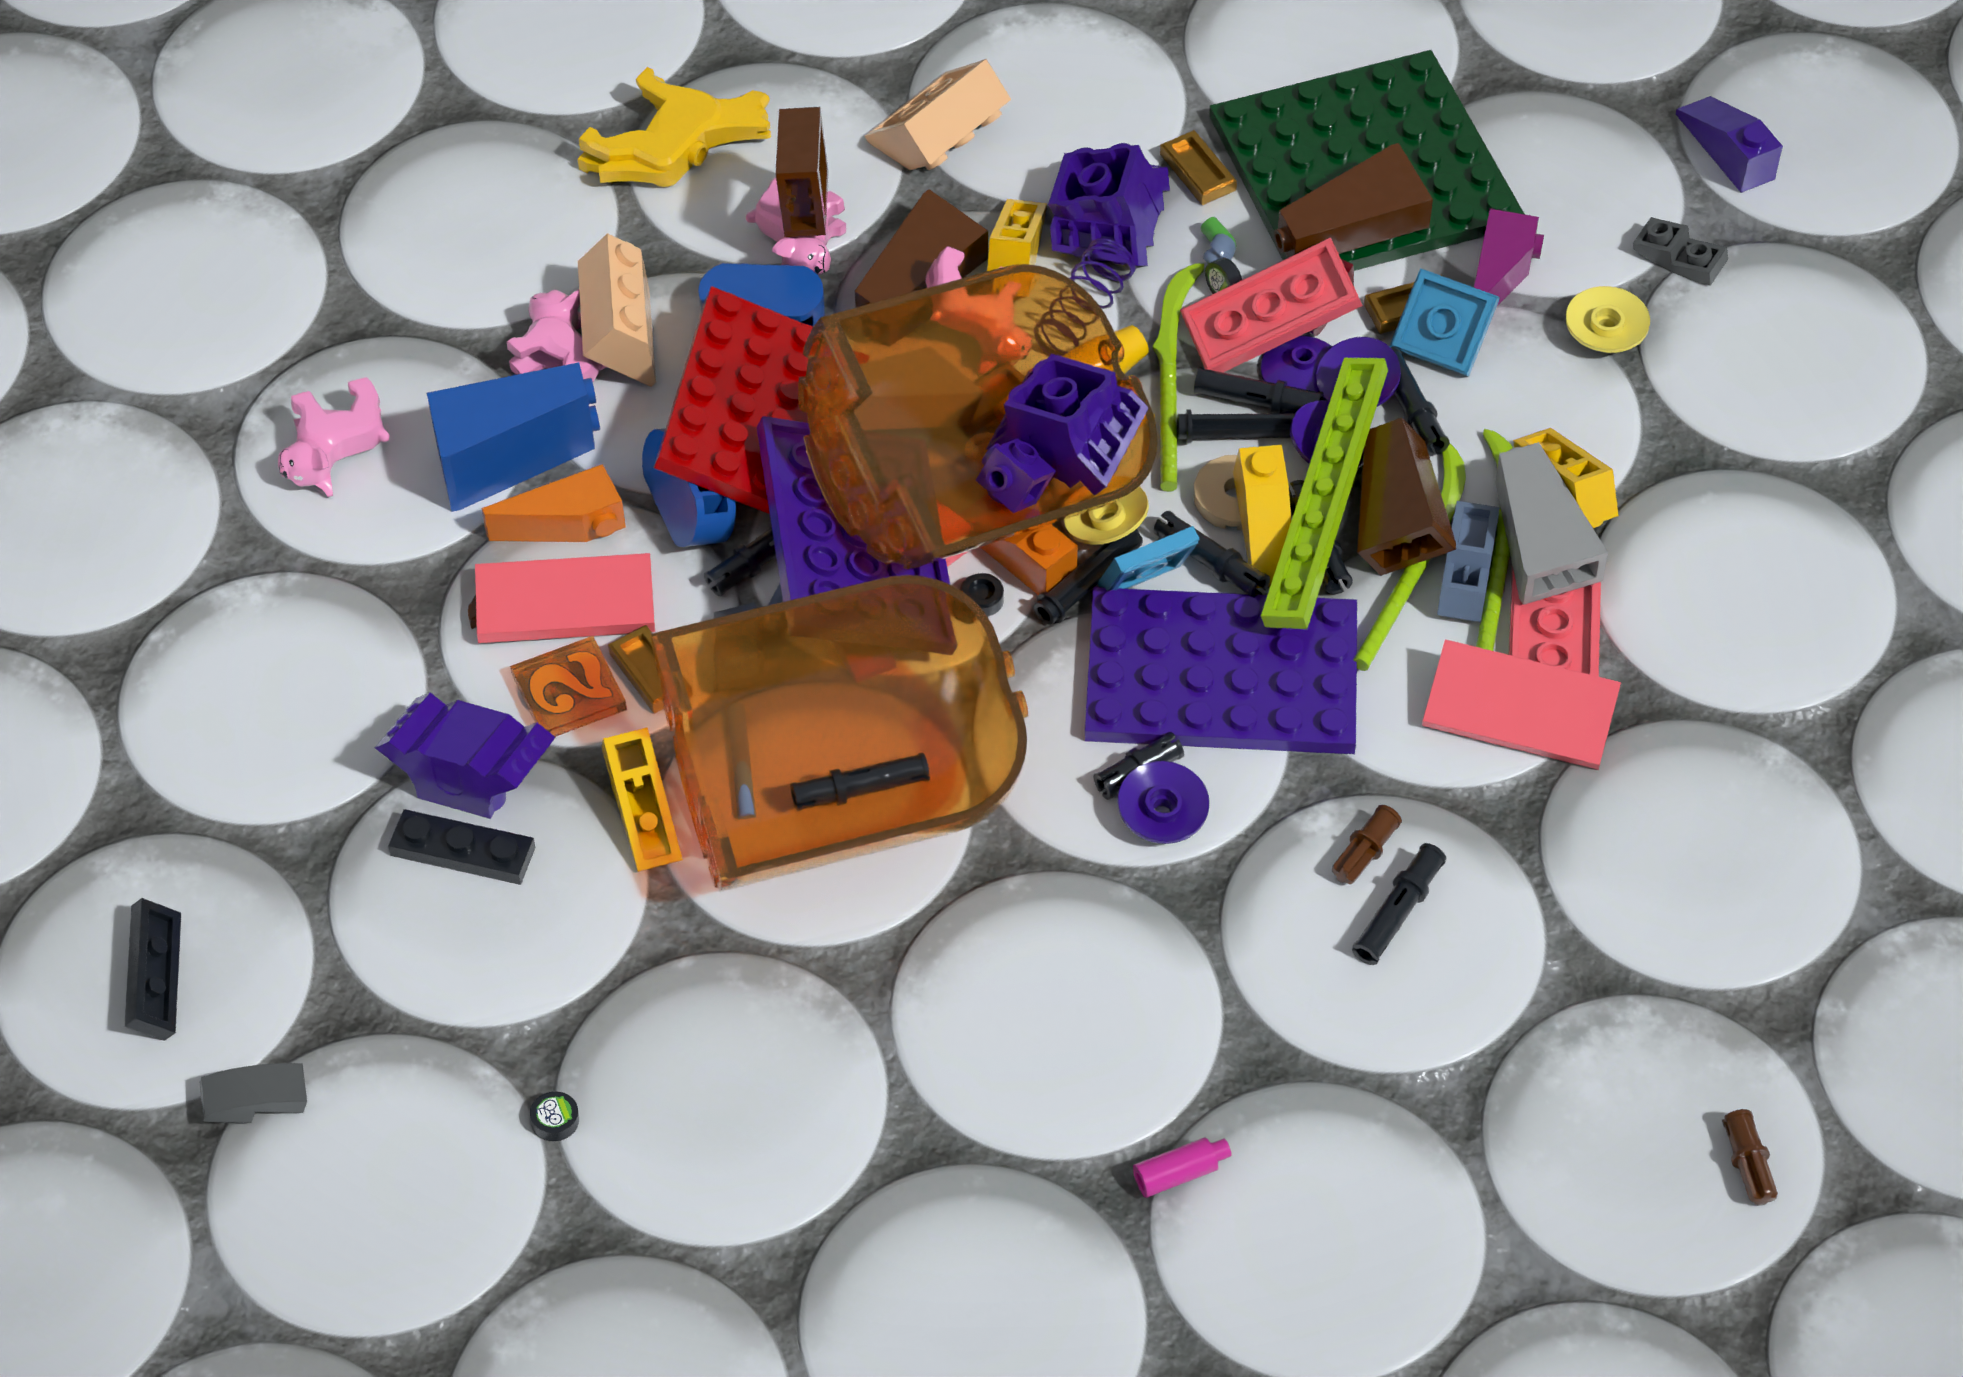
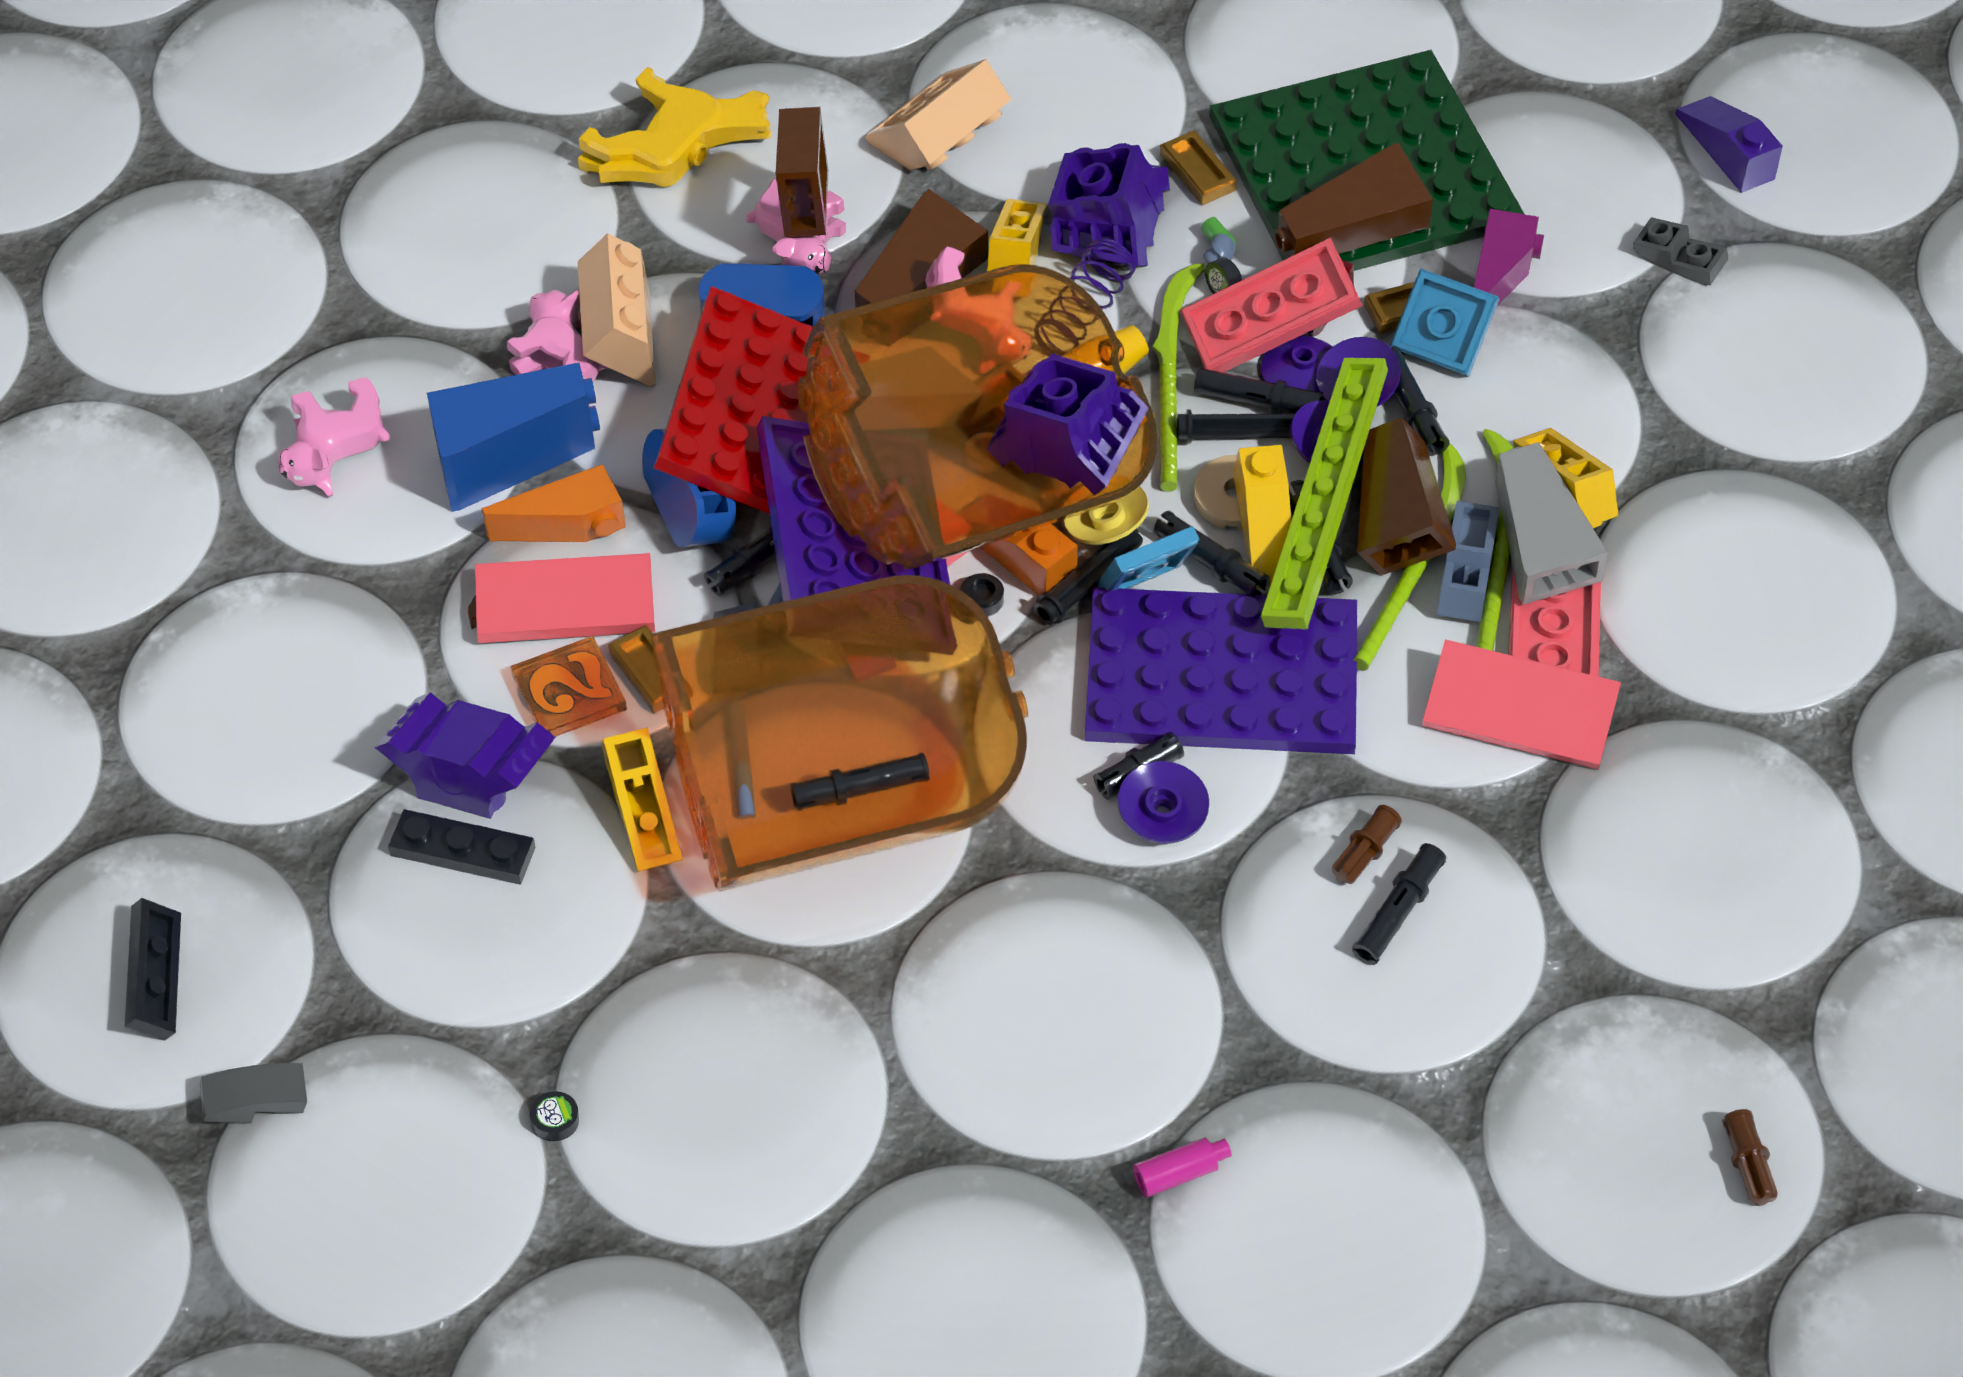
dark purple brick [976,438,1056,513] -> none
light yellow dish [1566,286,1650,353] -> none

